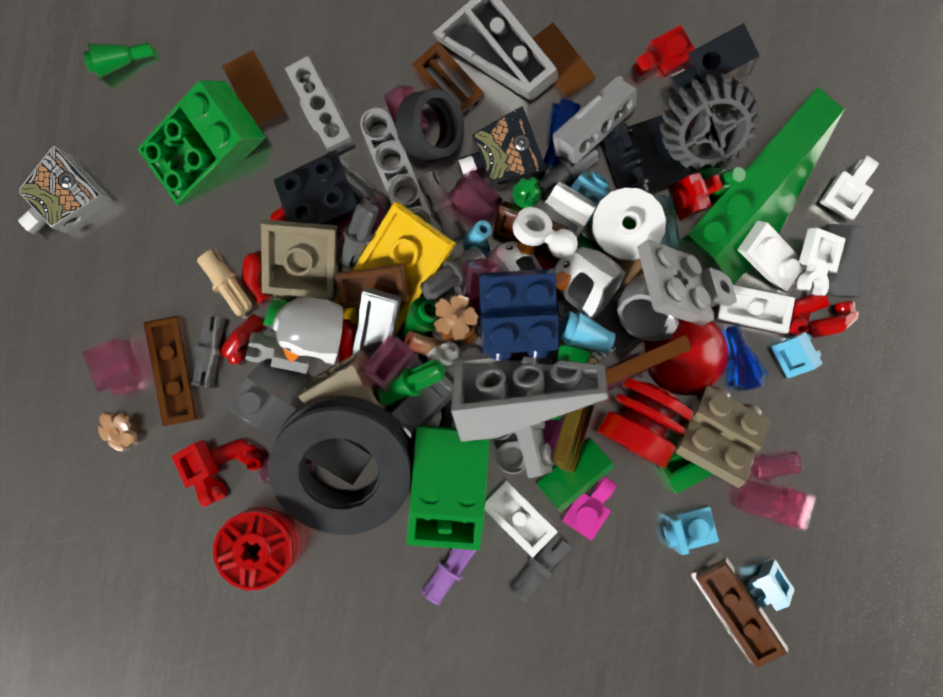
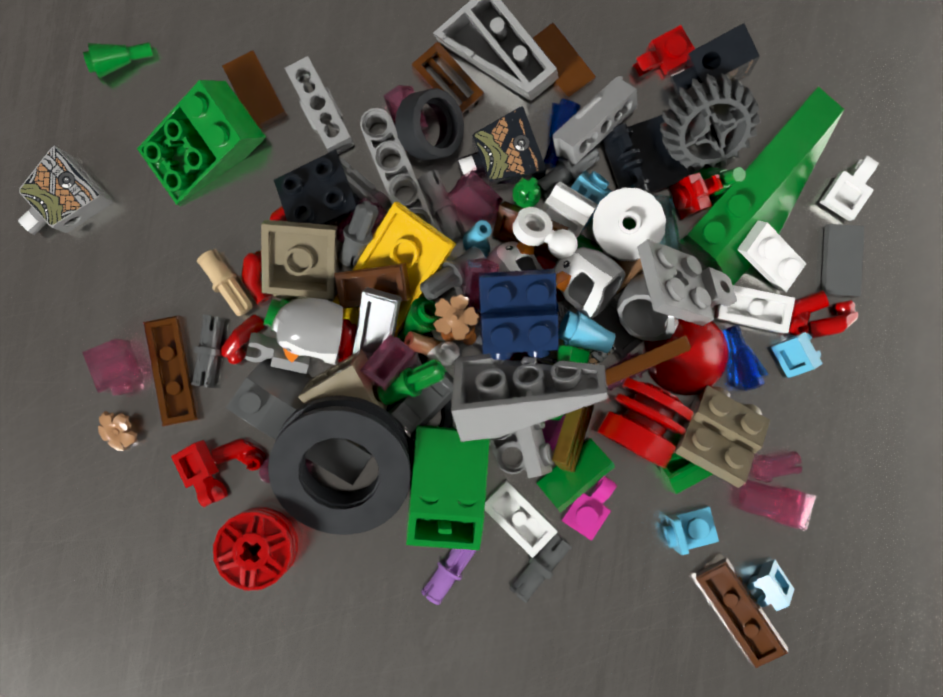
white plate [797,228,846,295] -> none

